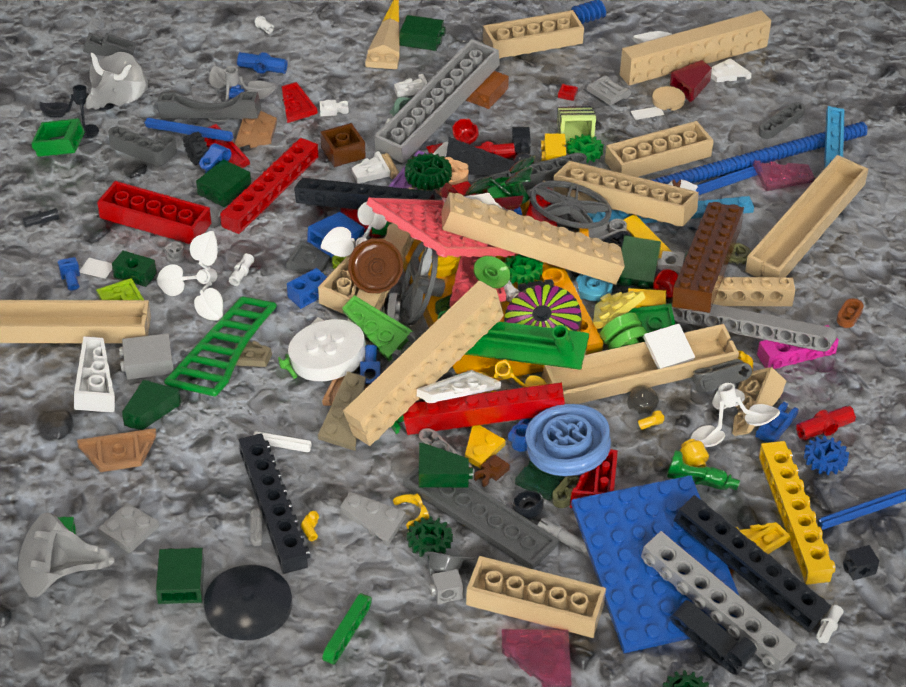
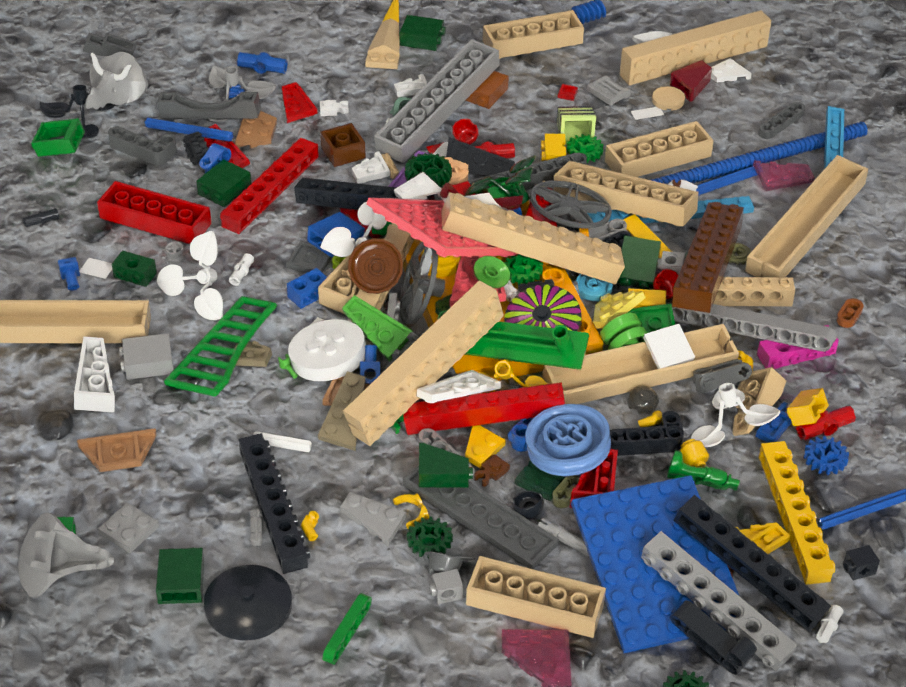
lime plate [96,278,144,300] -> none
dark green slope [122,380,181,430] -> none
white pin [254,16,274,34] -> none
black beam [512,127,535,164] -> none
none -> white wing [394,172,442,200]
none -> black beam [610,411,684,456]
none -> yellow brick [787,388,829,426]

